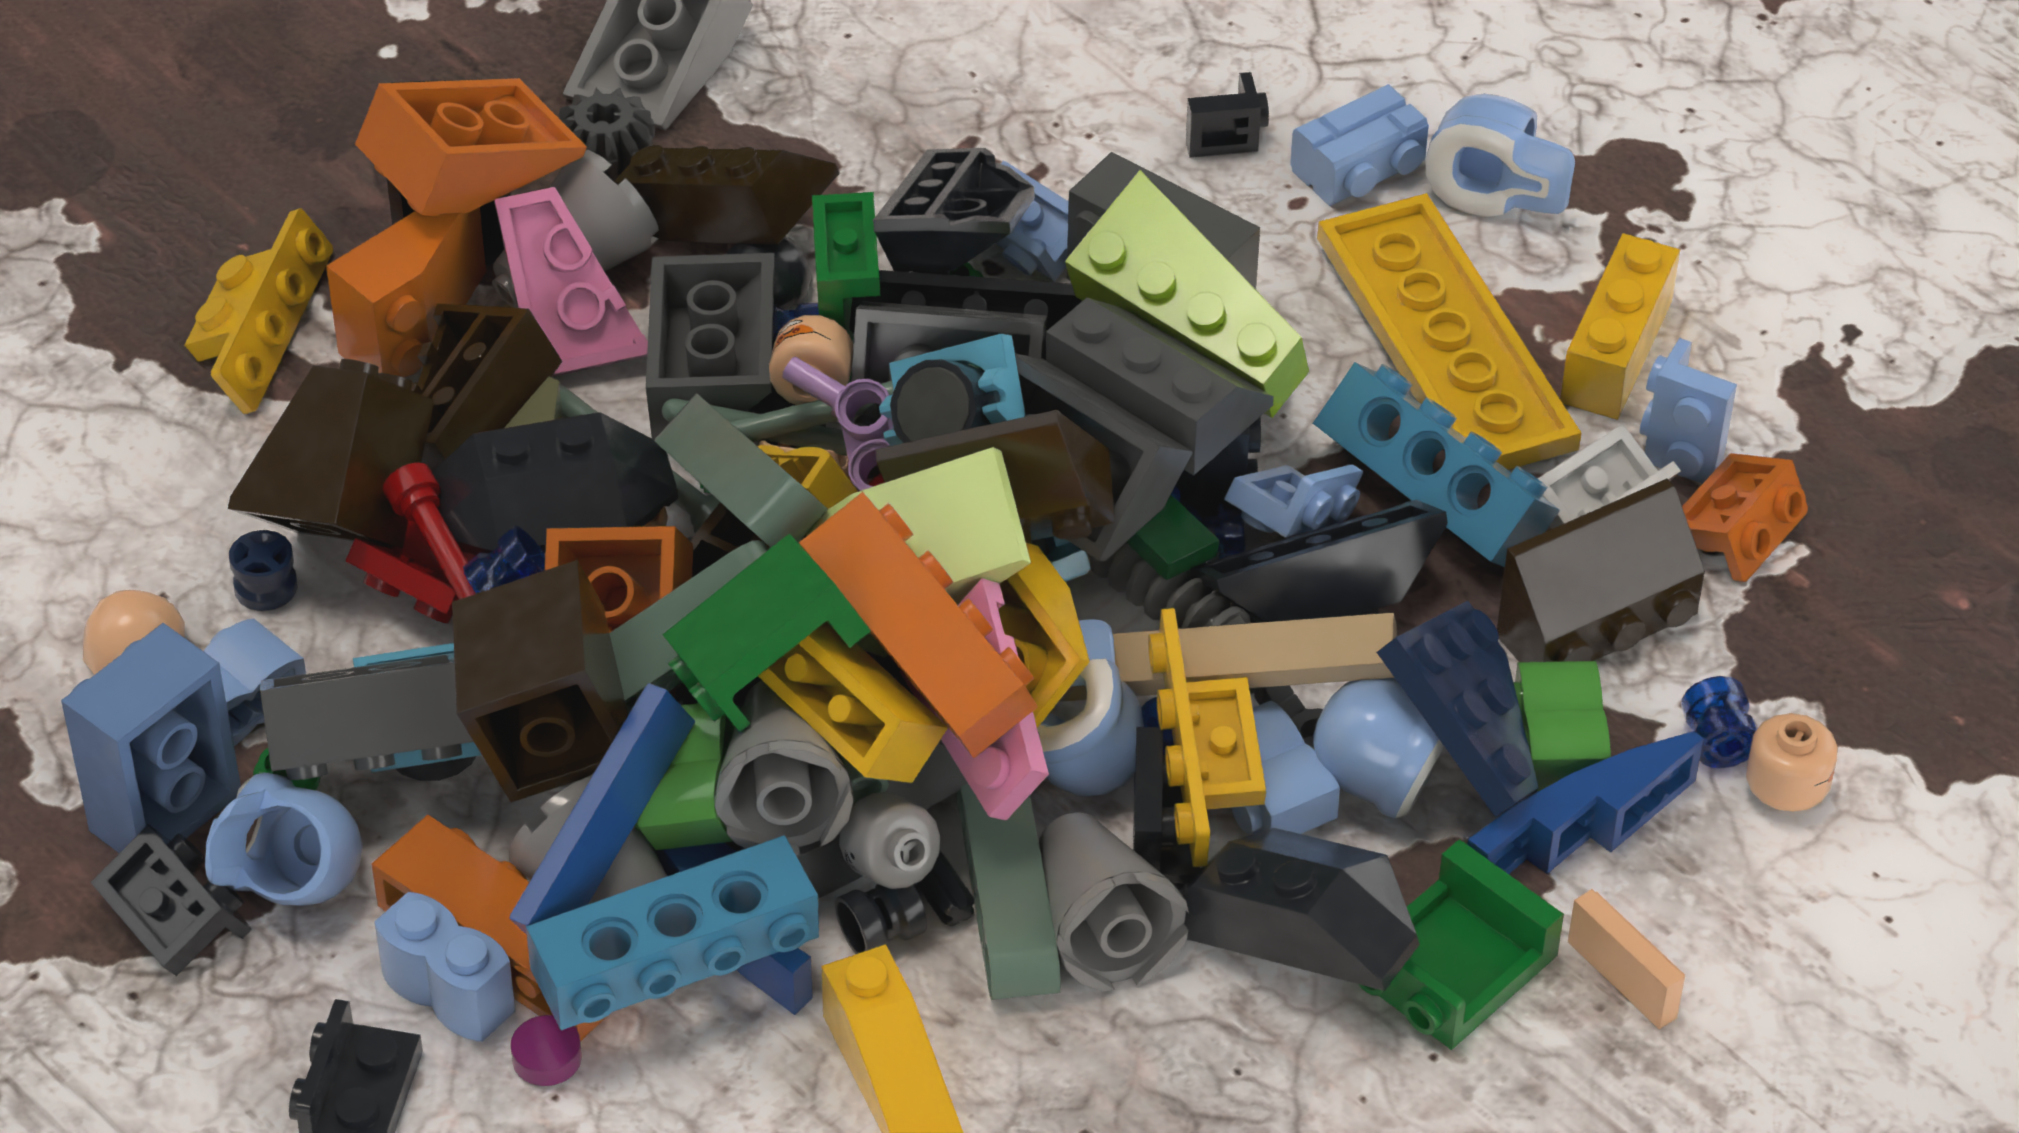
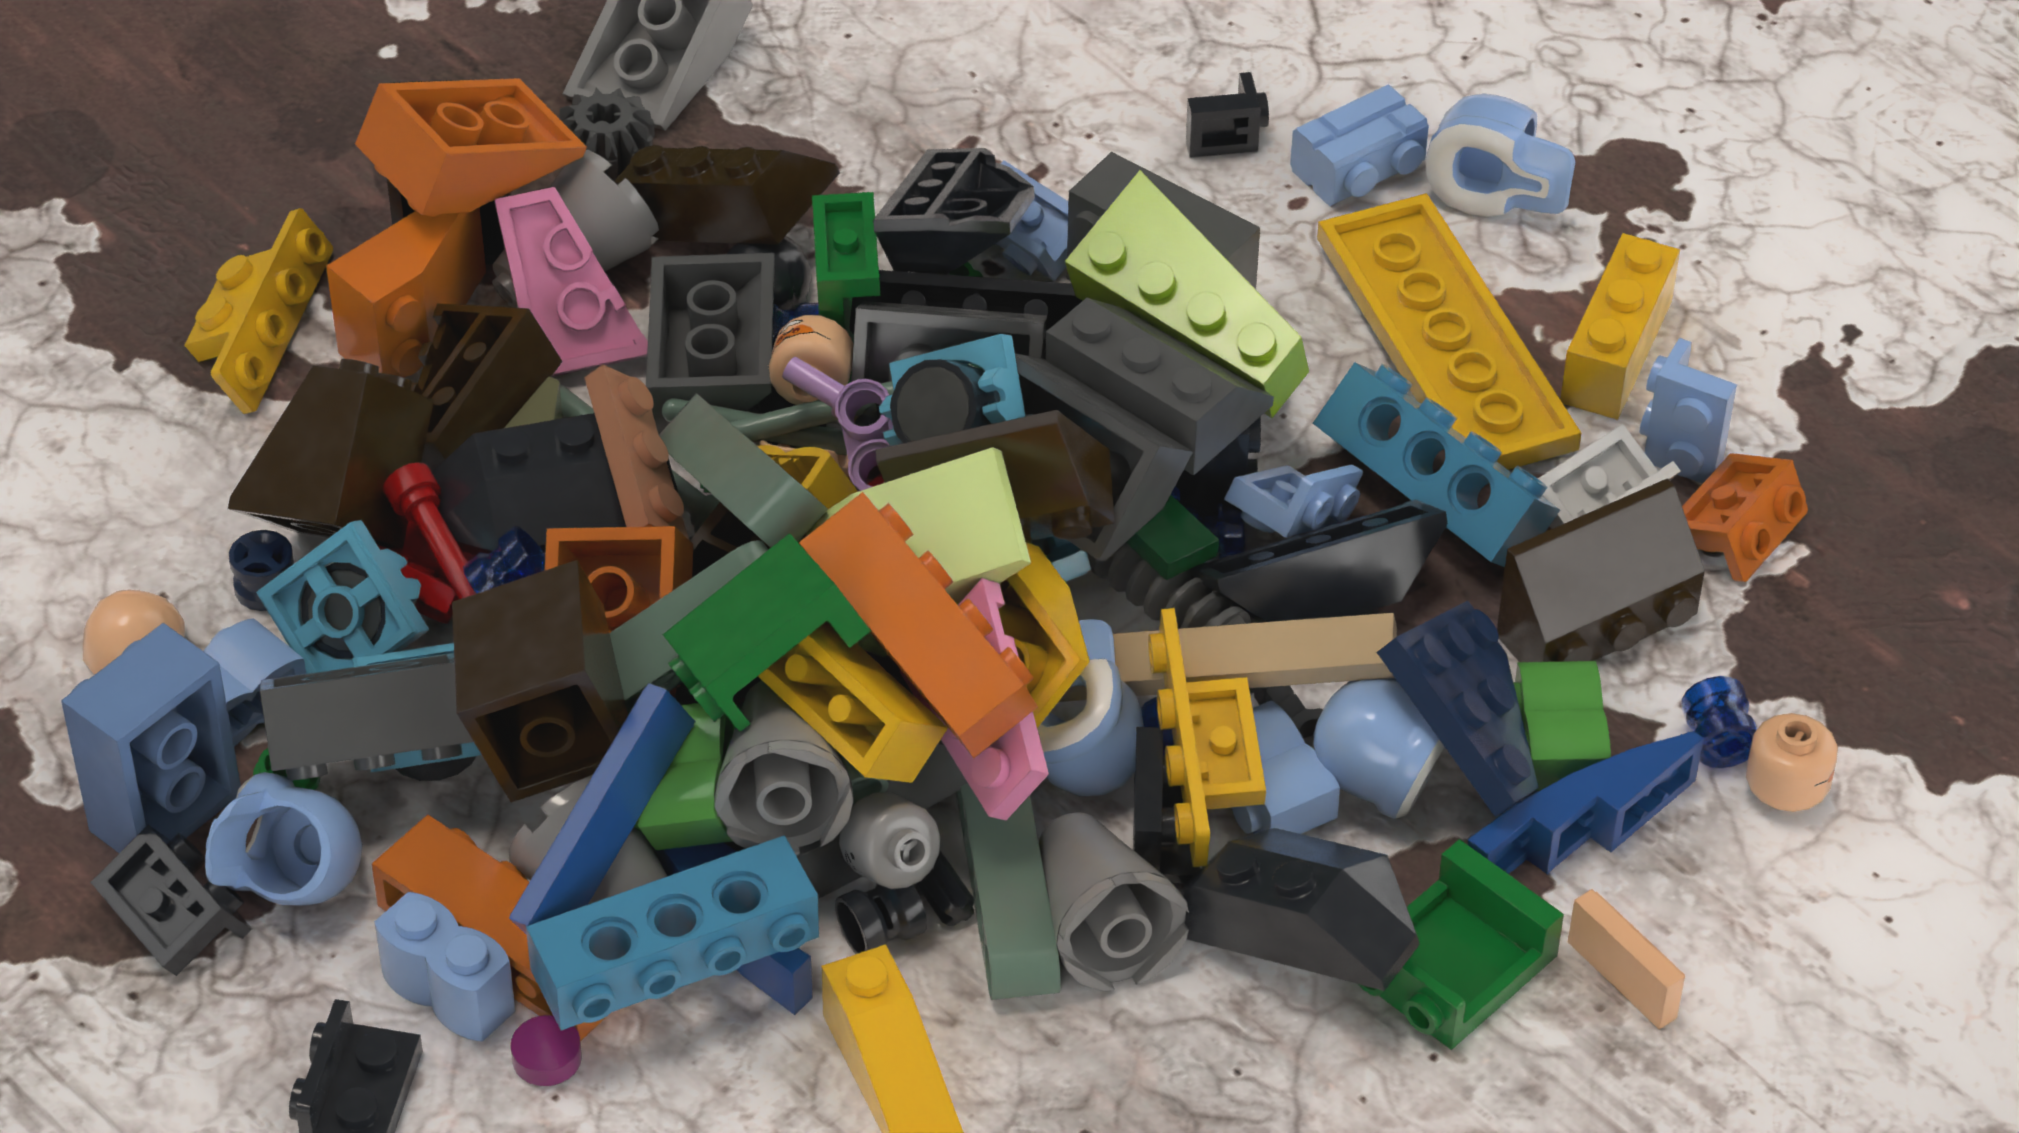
none -> medium azure piece [256,520,429,674]
none -> nougat plate [584,364,689,540]

